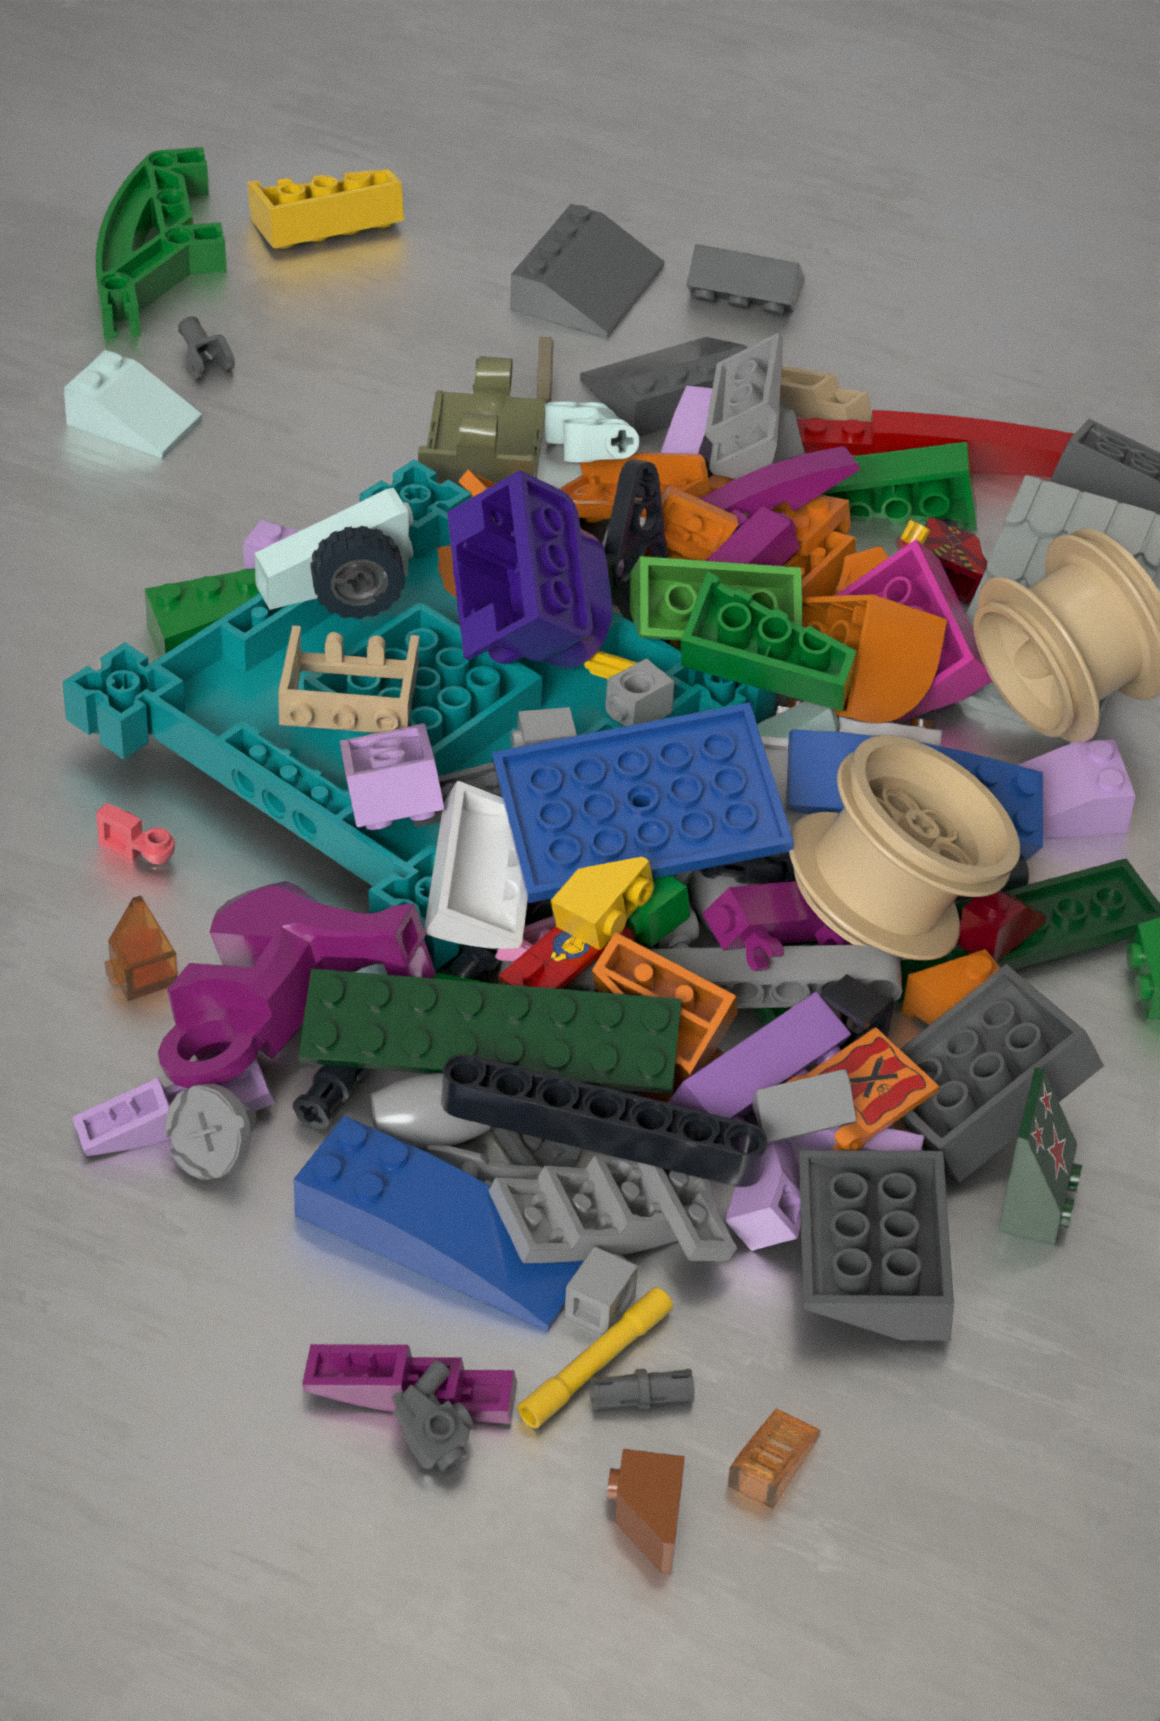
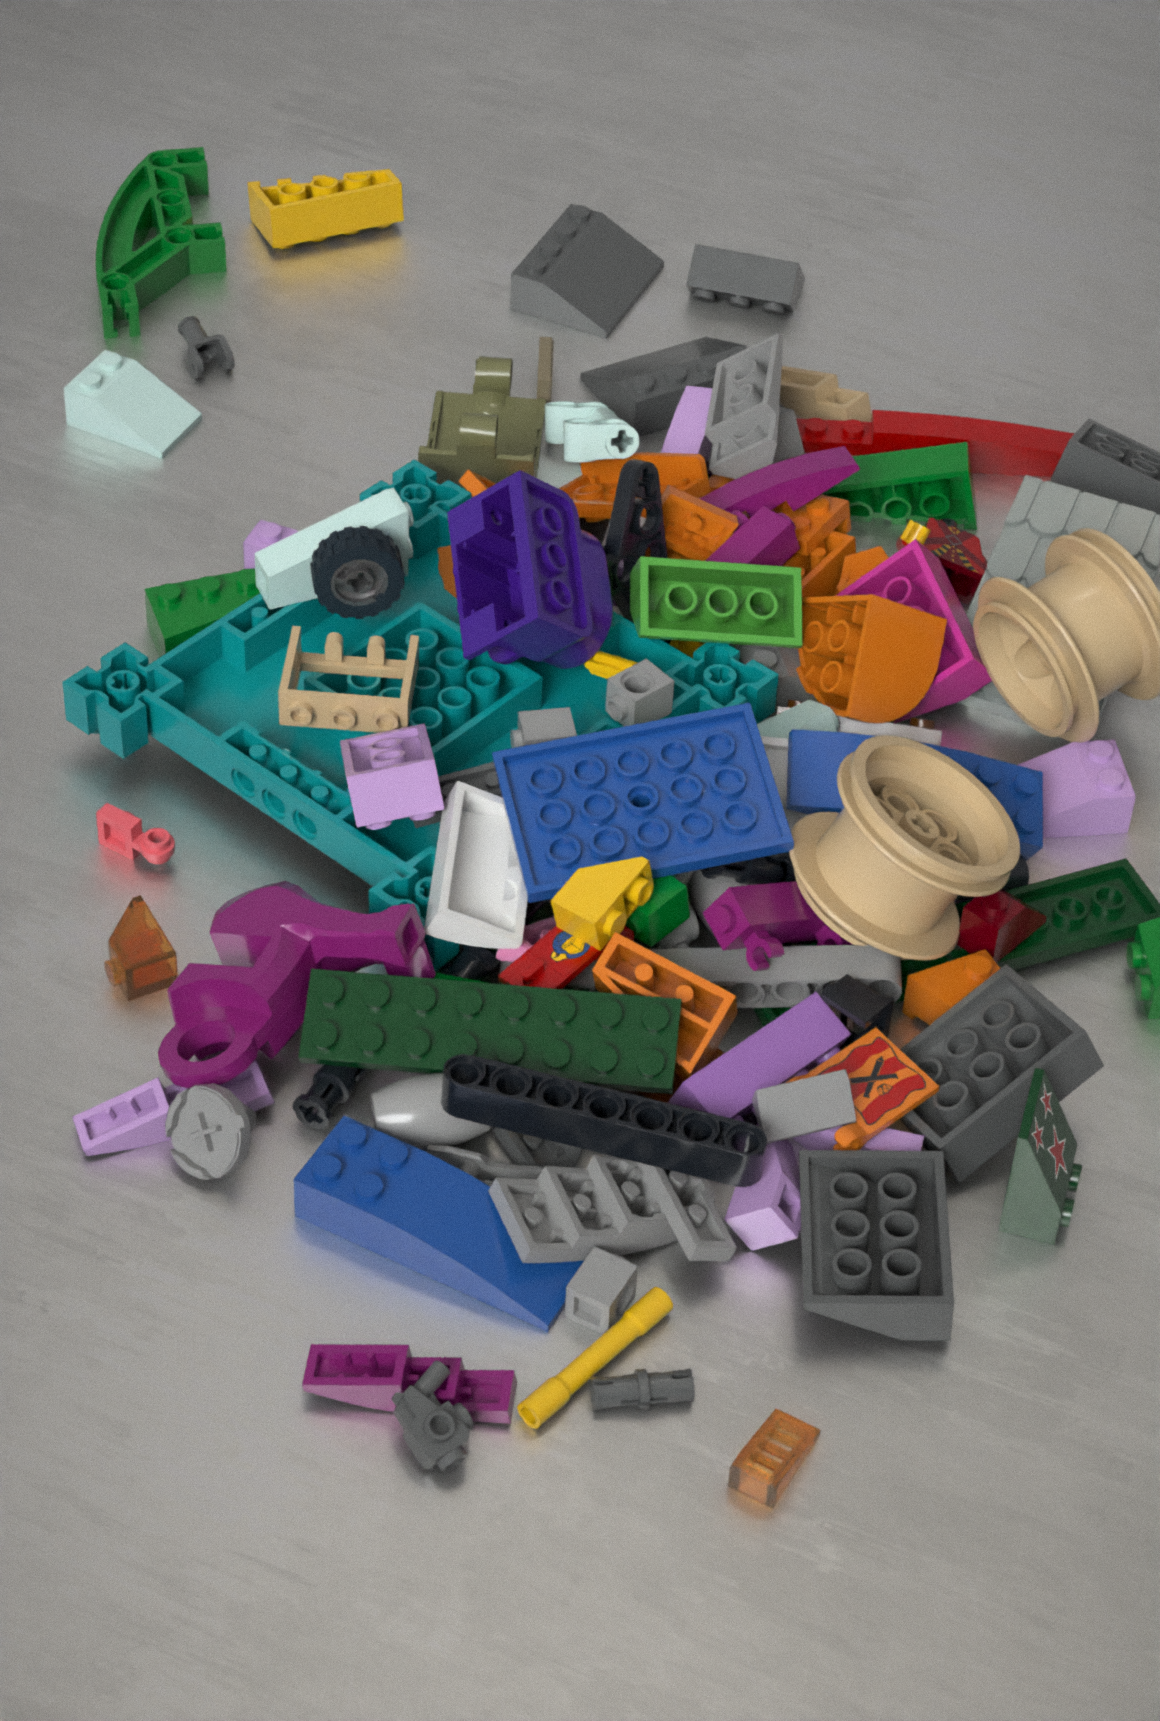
dark orange slope [607,1449,685,1574] -> none
green wedge [681,571,857,711] -> none

